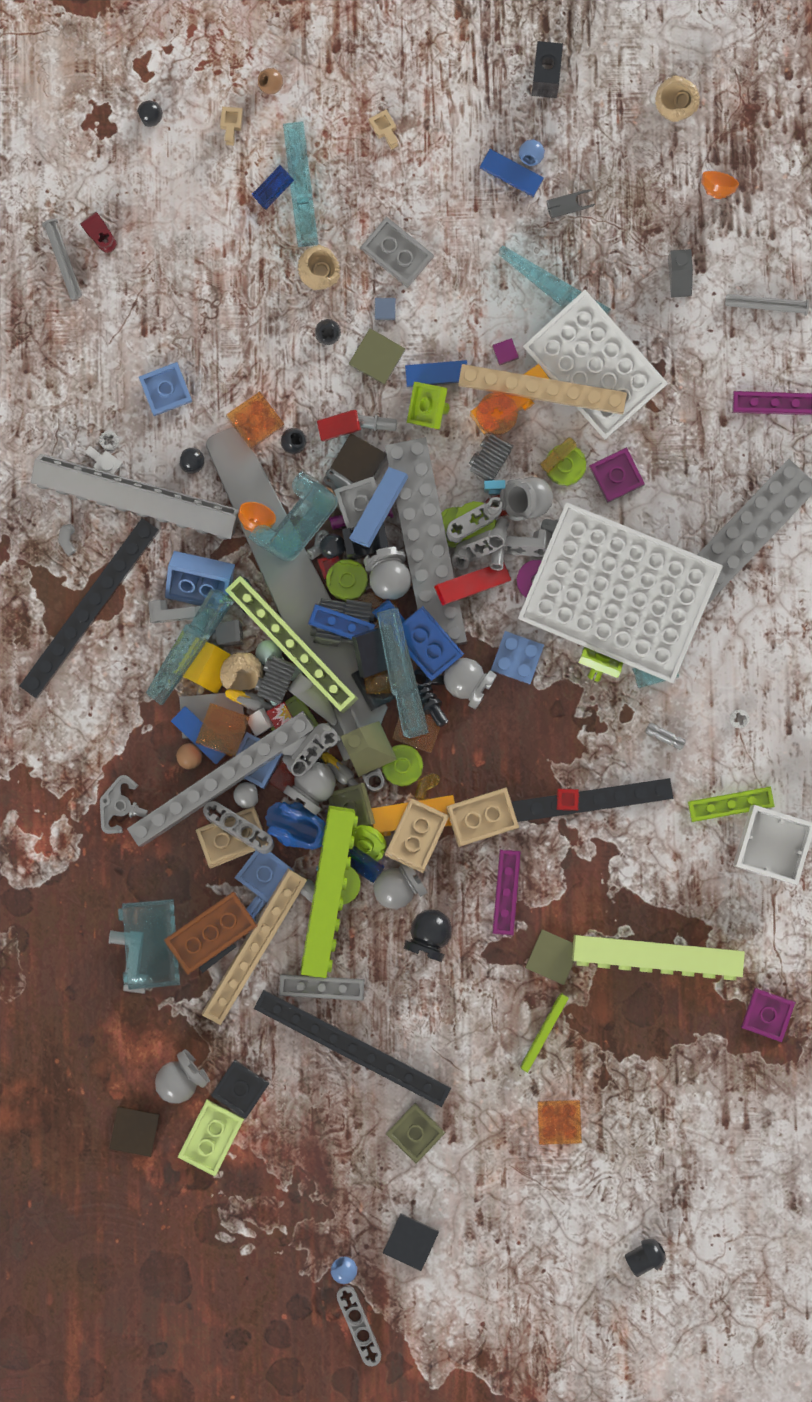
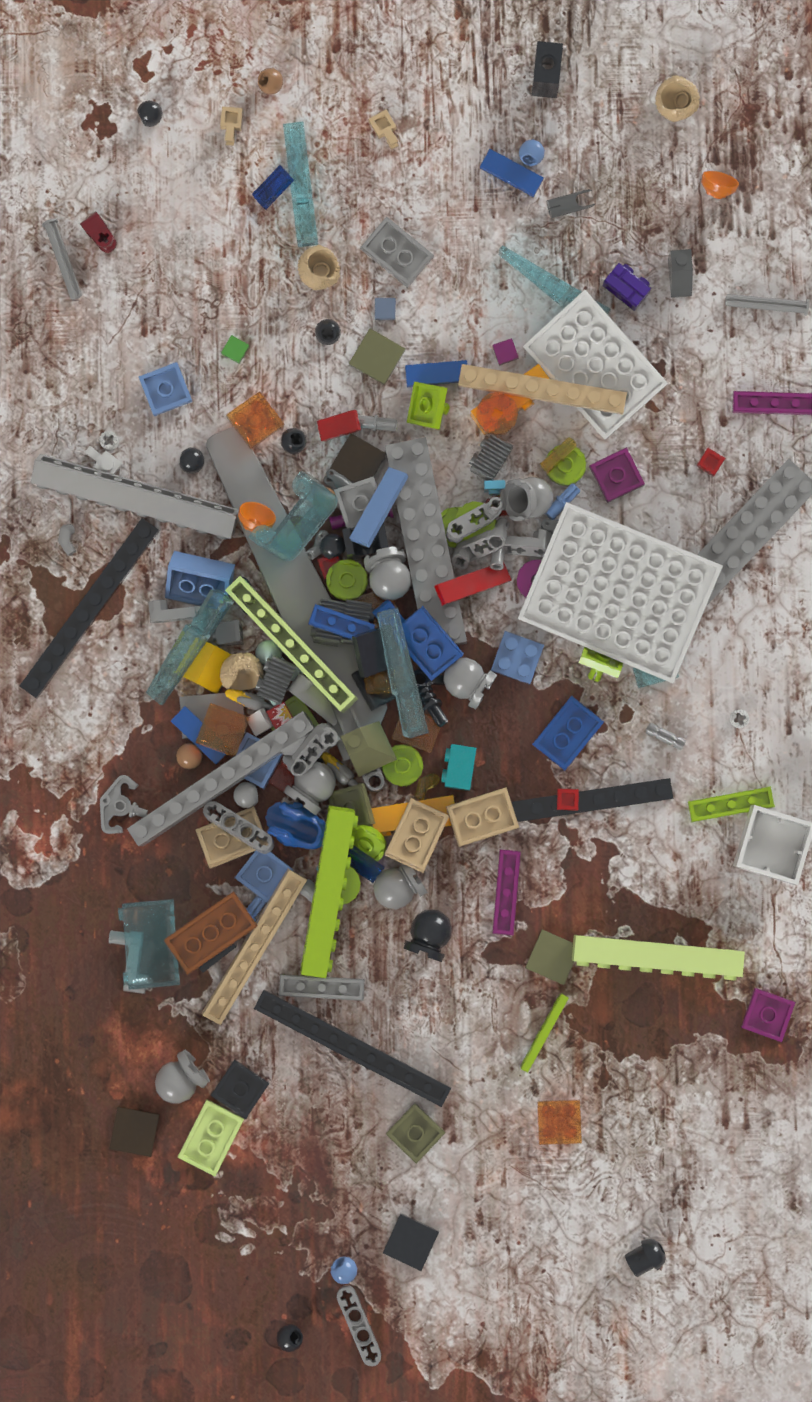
none -> bright green tile [221,335,250,364]
none -> black piece [276,1324,303,1352]
none -> teal brick [441,744,477,791]
none -> blue tile [532,696,604,771]
none -> medium blue axle [545,483,580,520]
none -> dark purple brick [602,263,651,311]
none -> red tile [696,448,726,477]

